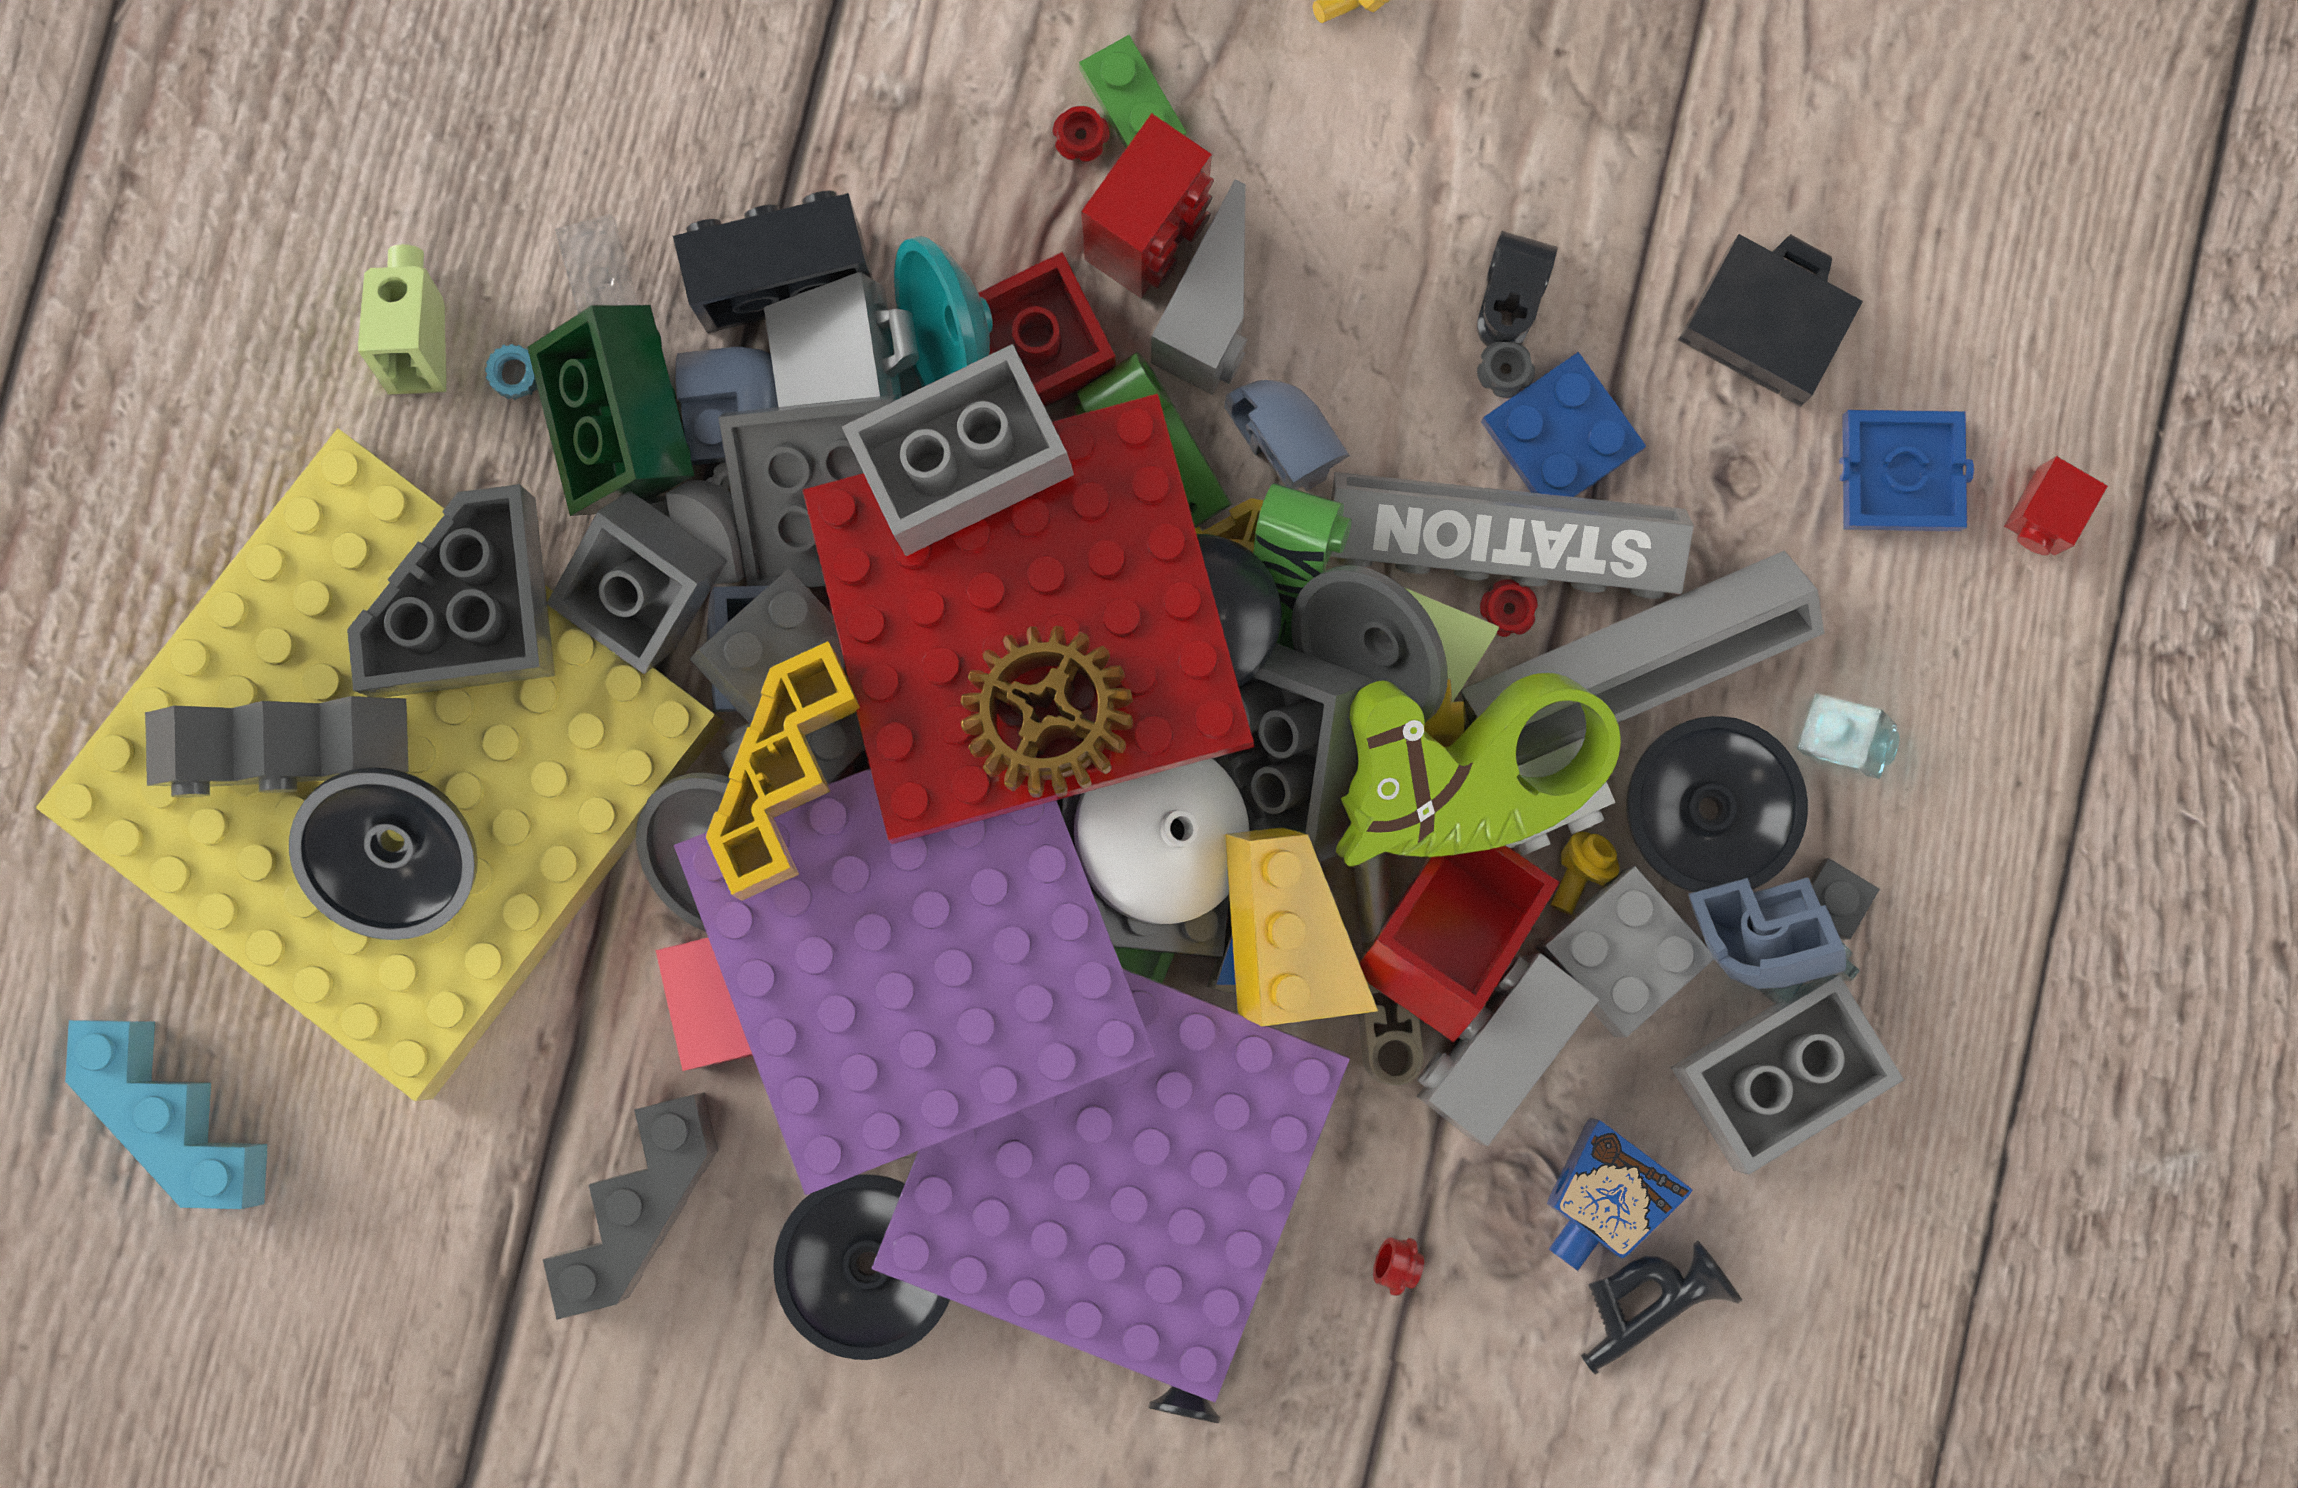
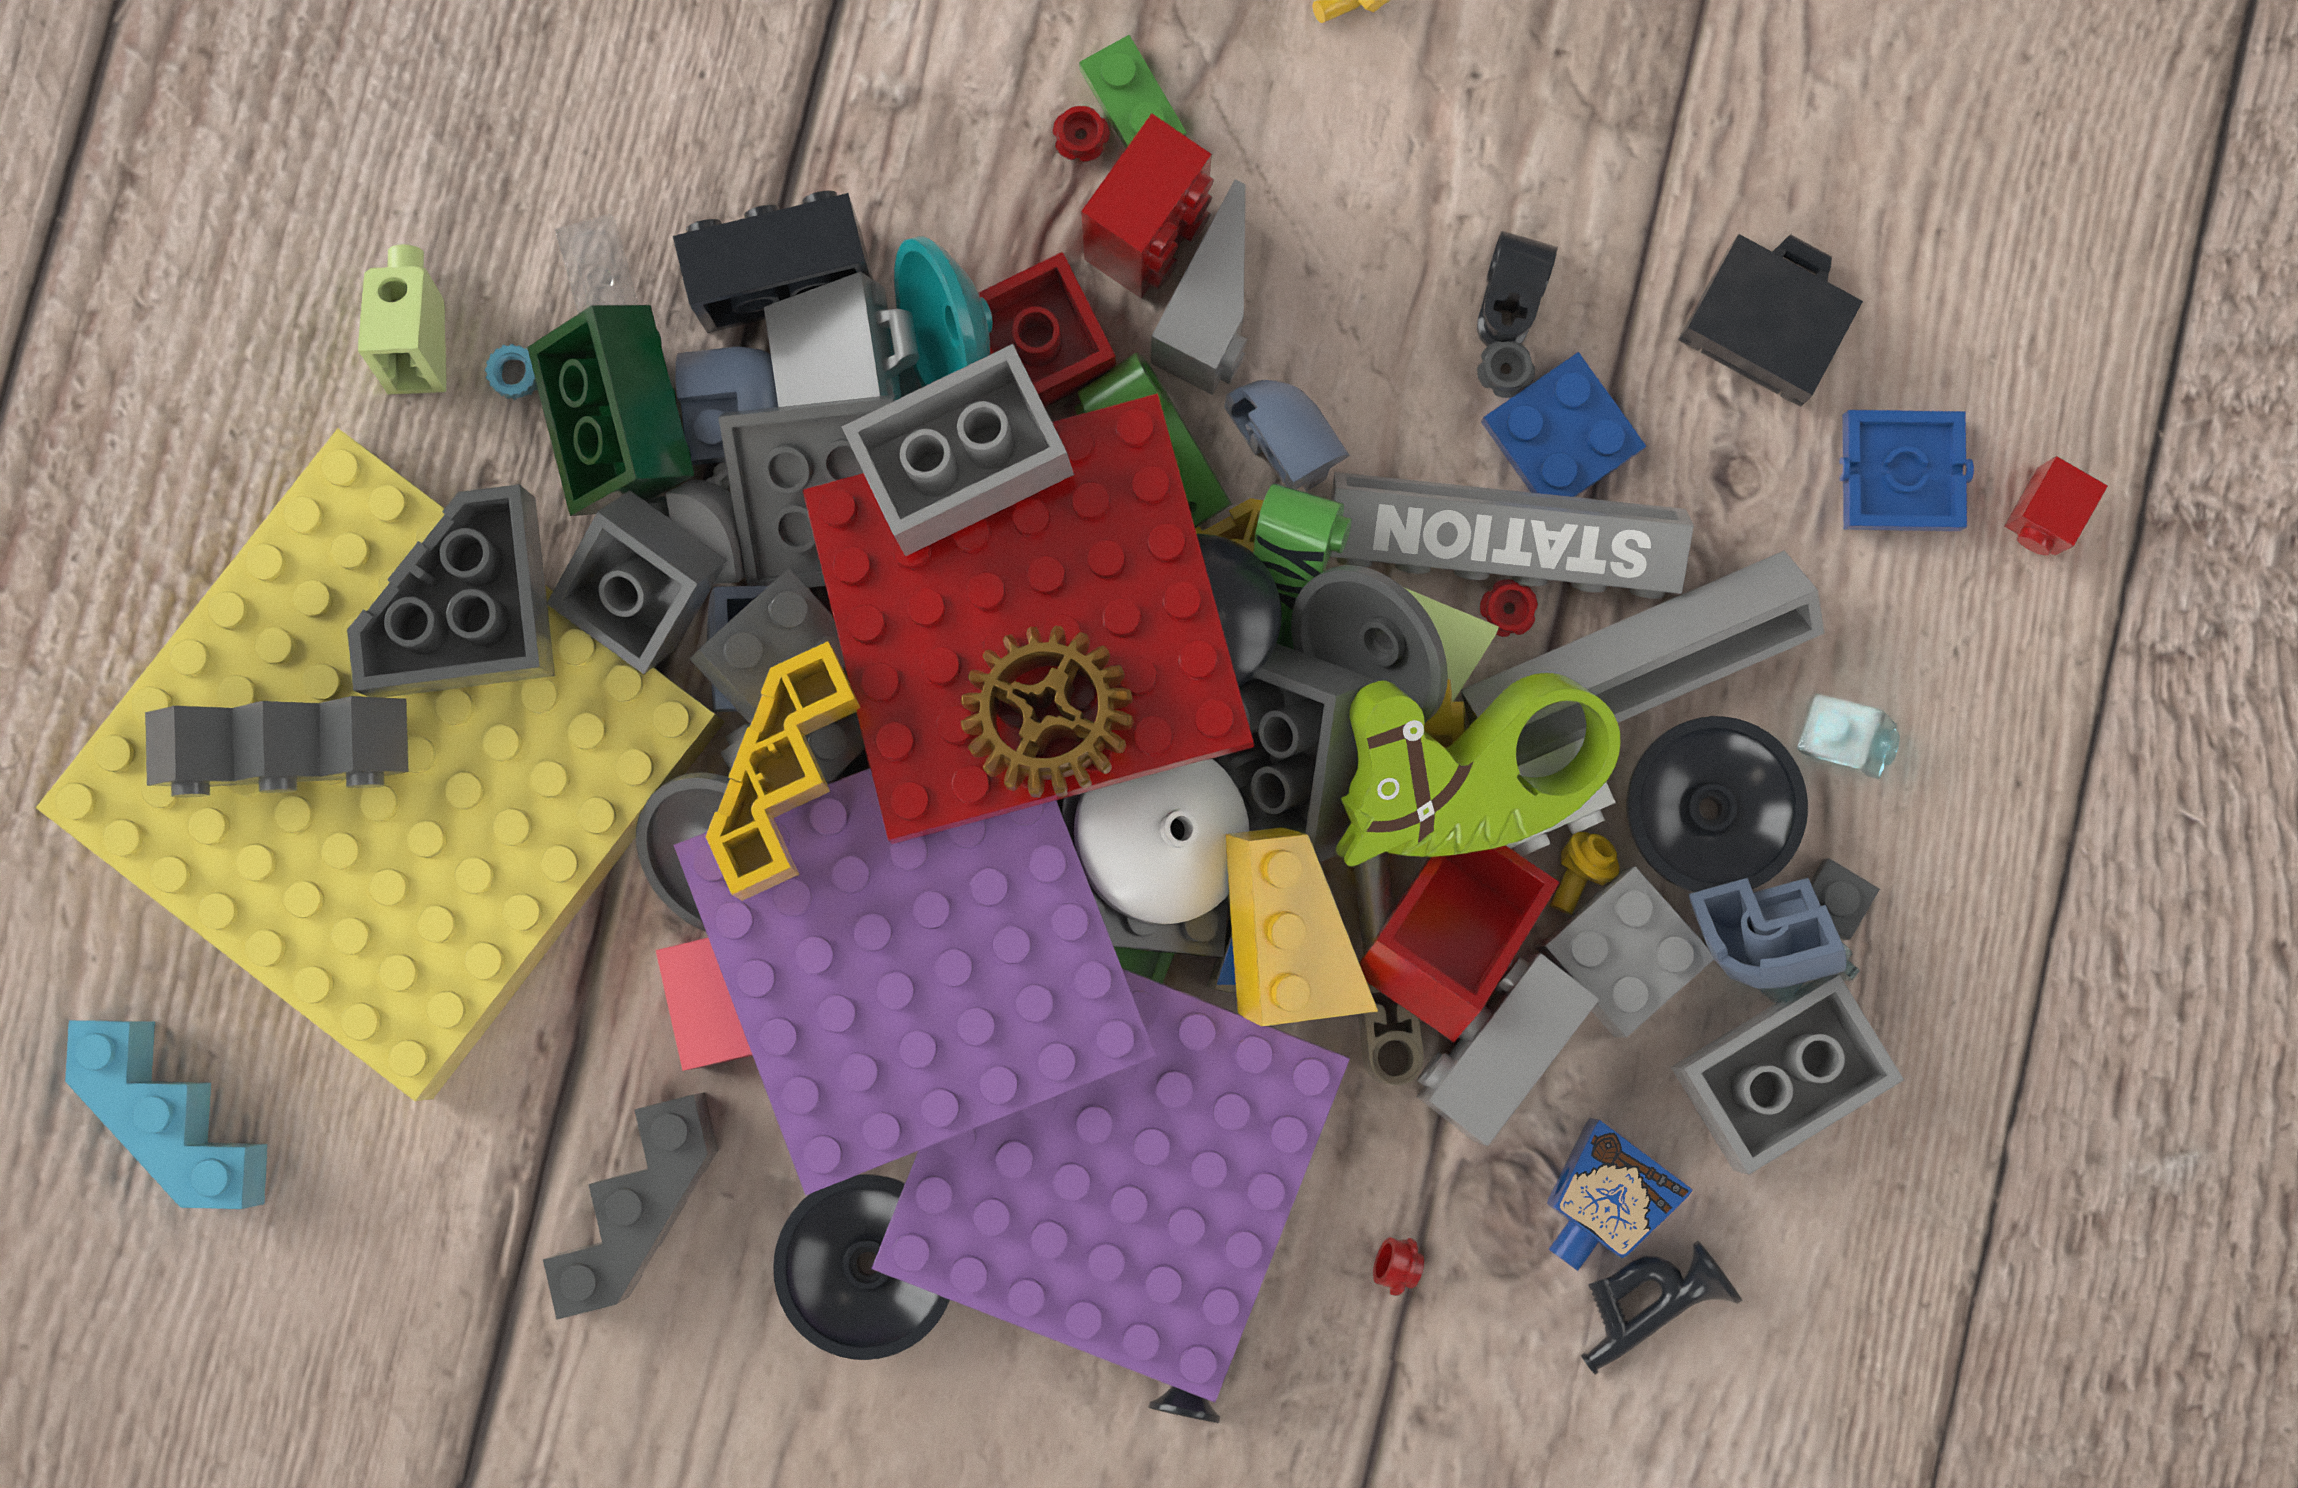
black dish [289,768,478,940] -> none

